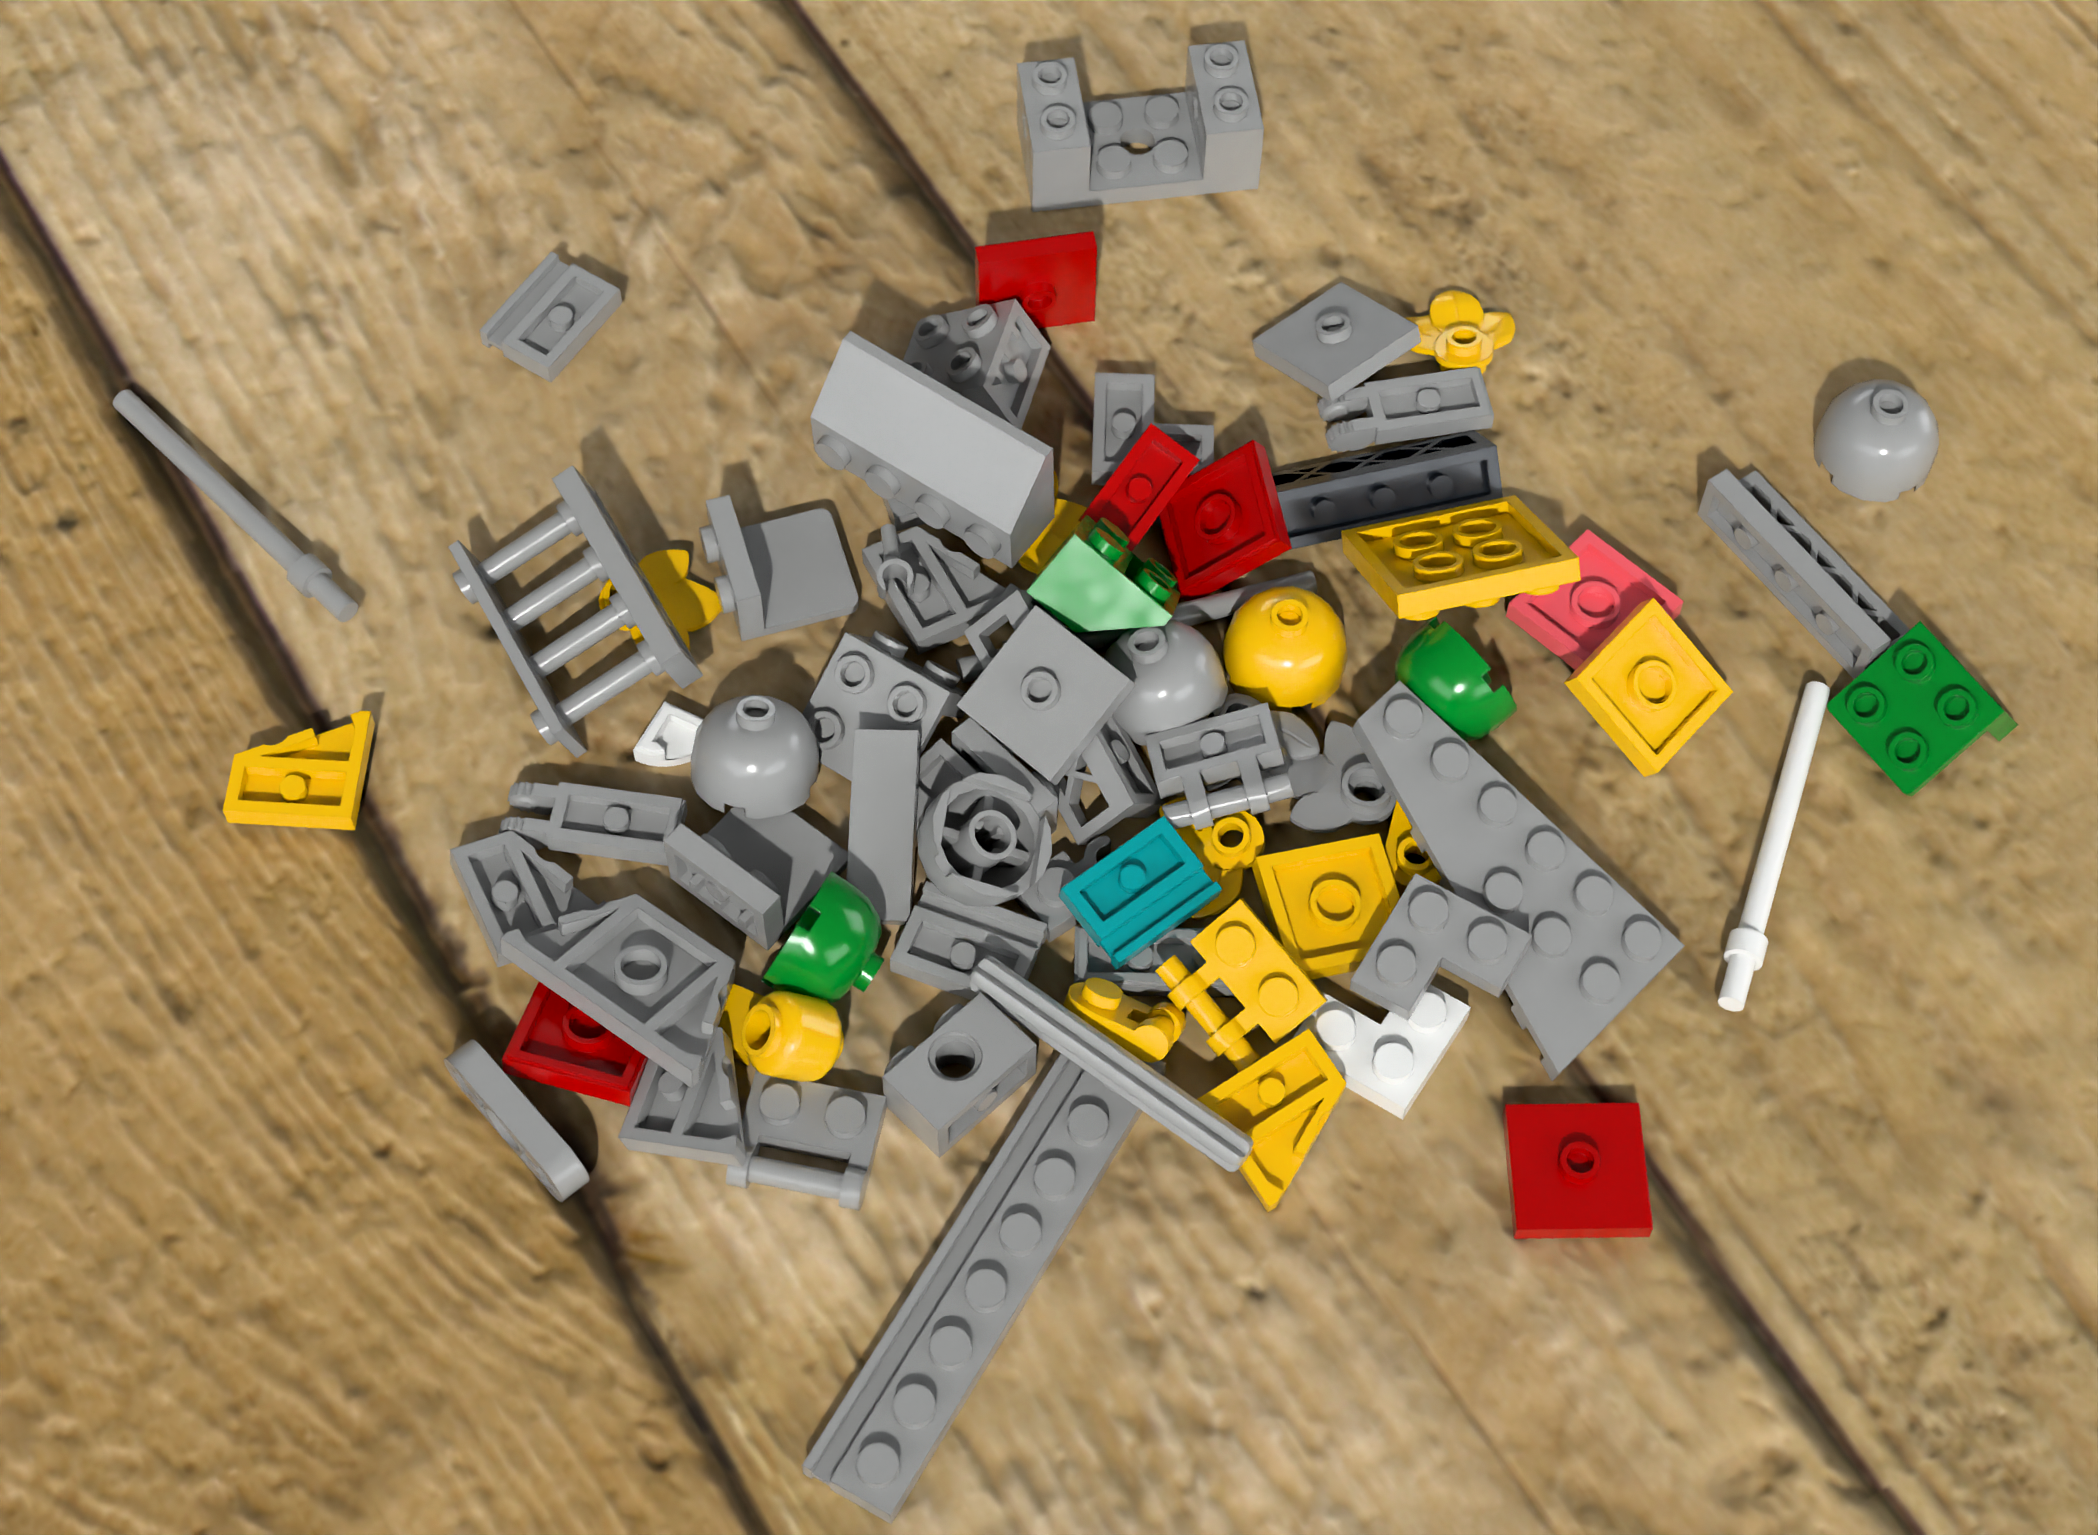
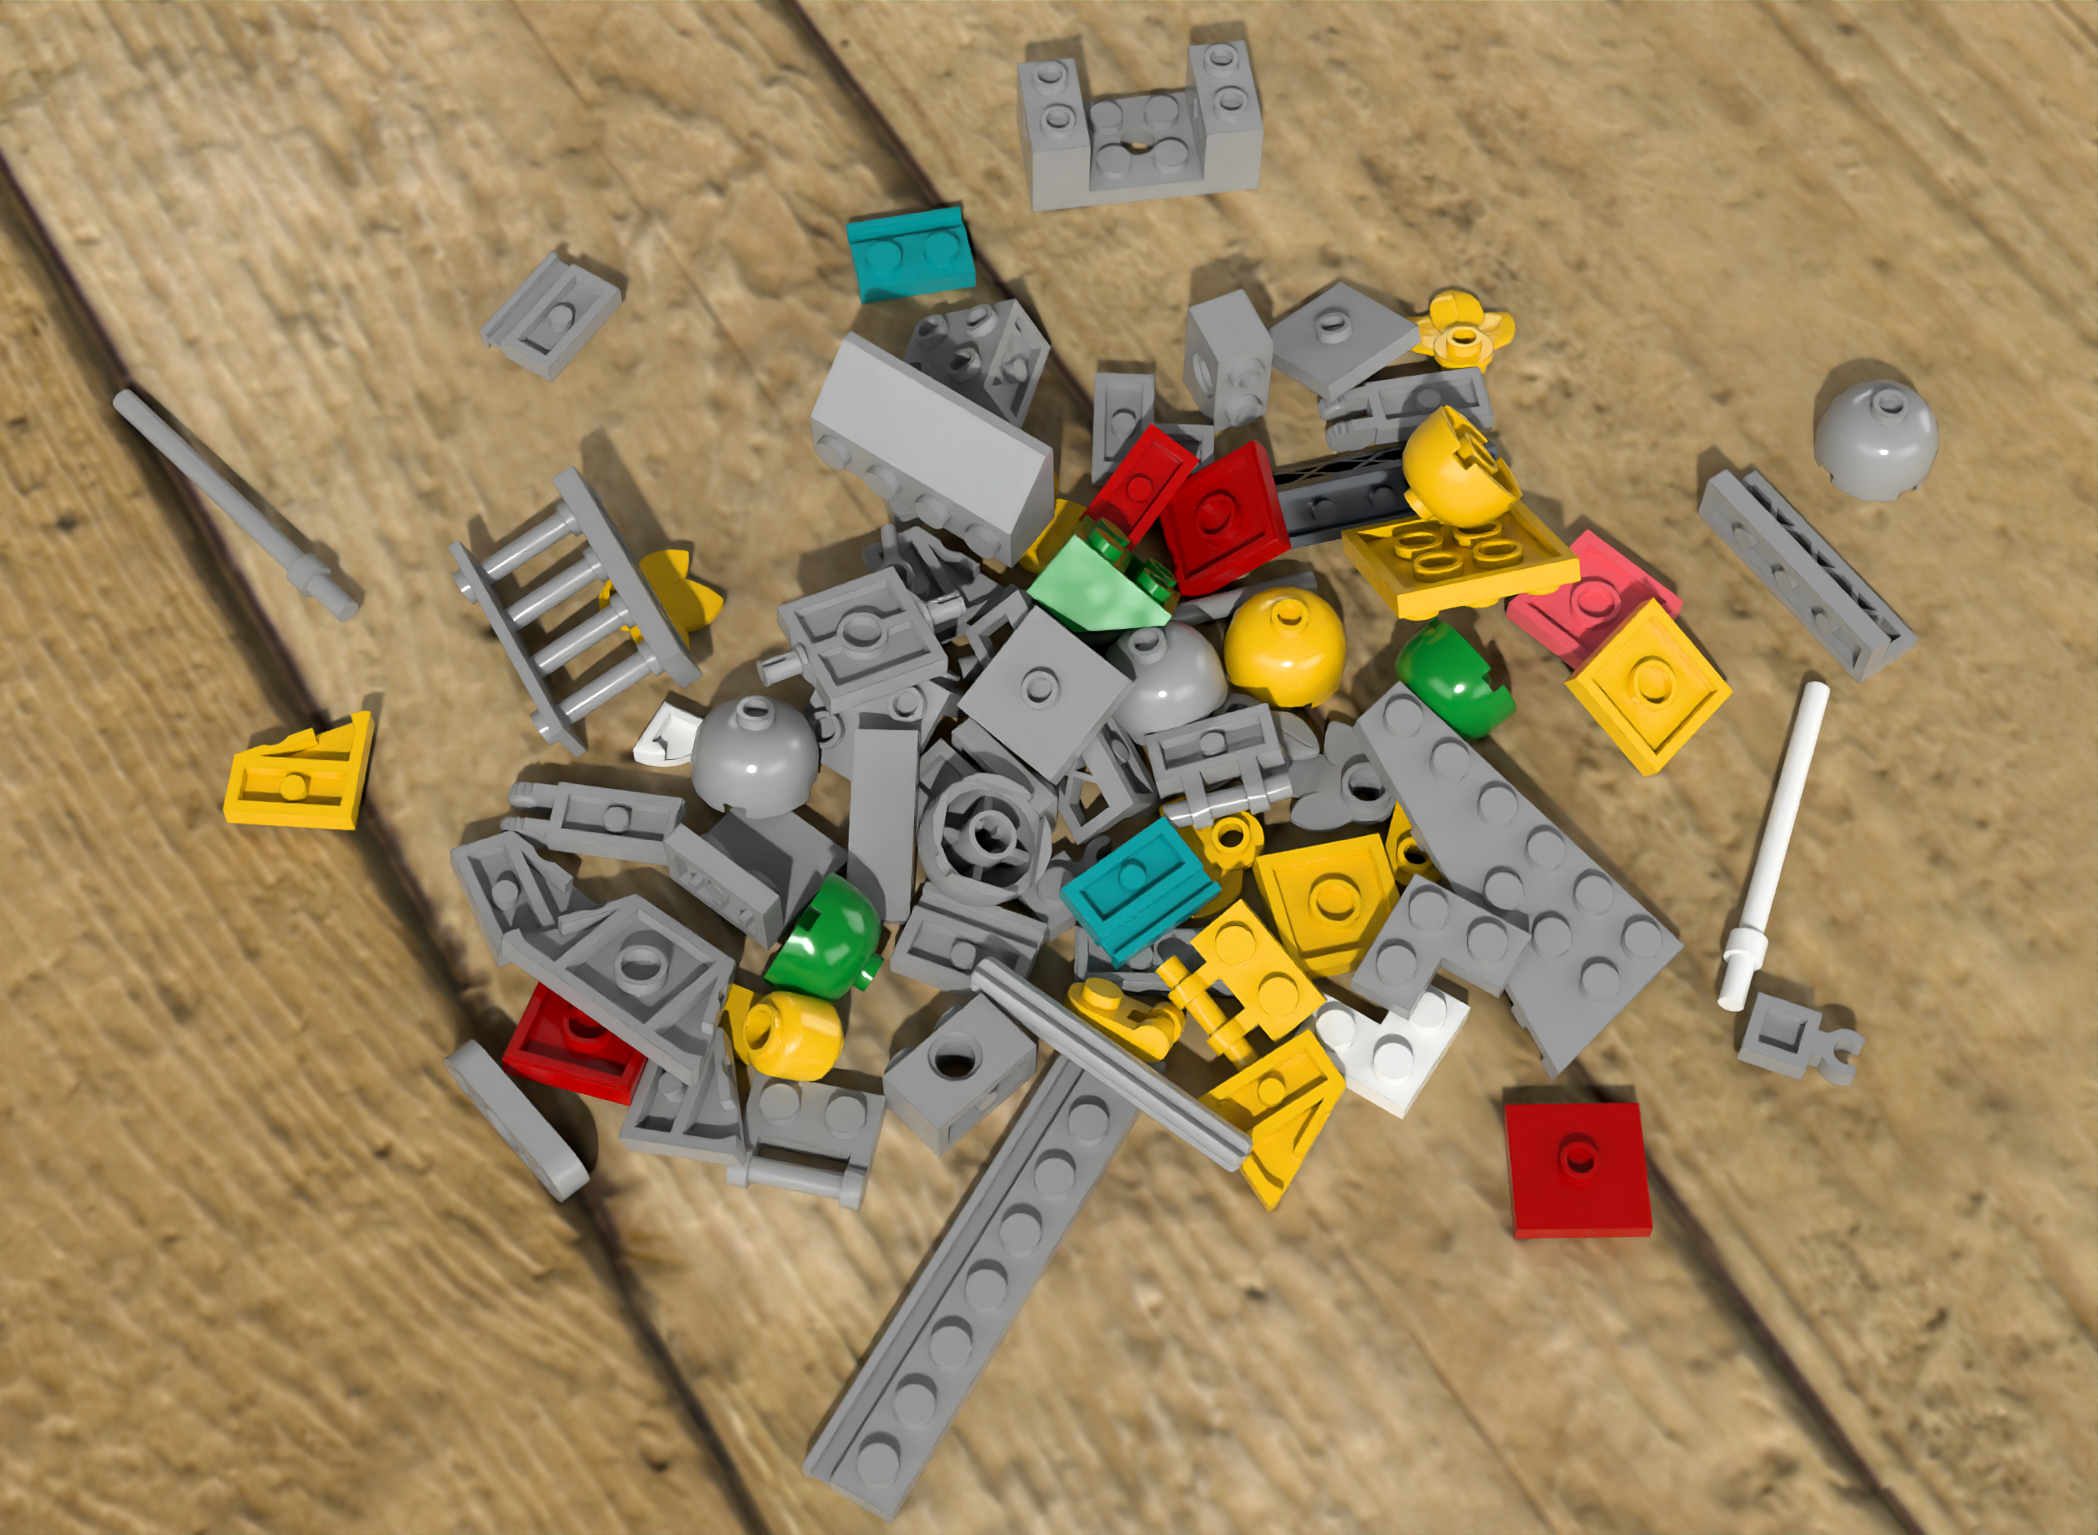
light grey bracket [699,495,859,641] -> none
red plate [975,231,1097,329] -> none
green bracket [1827,621,2018,796] -> none
none -> light grey plate [756,566,966,716]
none -> teal plate [846,206,976,304]
none -> light grey brick [1183,289,1274,433]
none -> yellow cylinder [1402,405,1522,529]
none -> light grey plate [1737,992,1865,1086]

